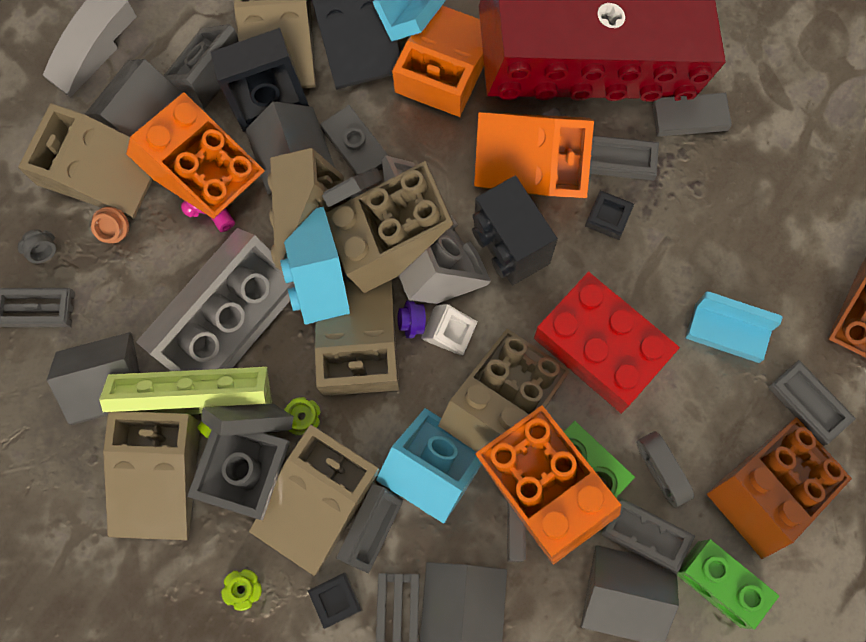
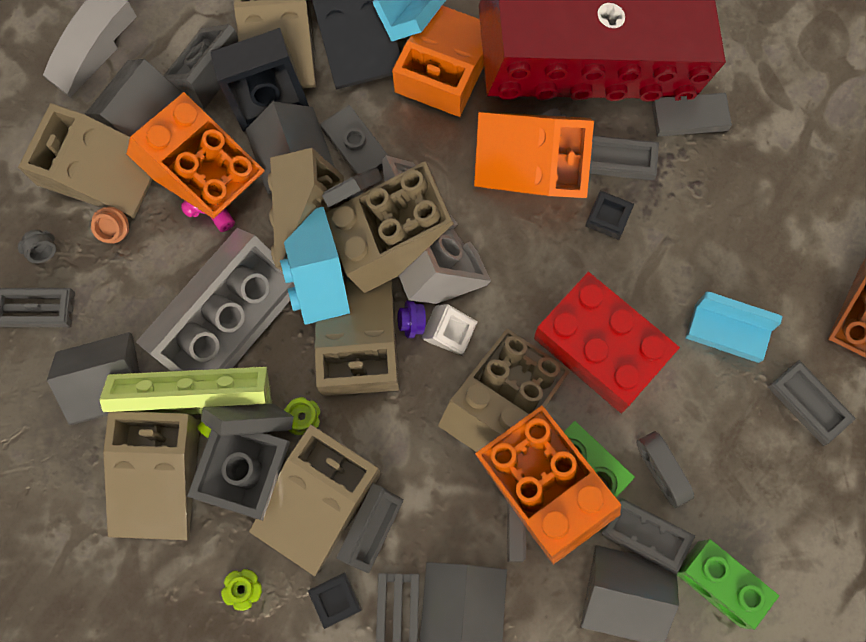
medium azure slope [376,408,482,524] -> none
black brick [472,175,558,286] -> none
dark orange slope [707,417,852,559] -> none

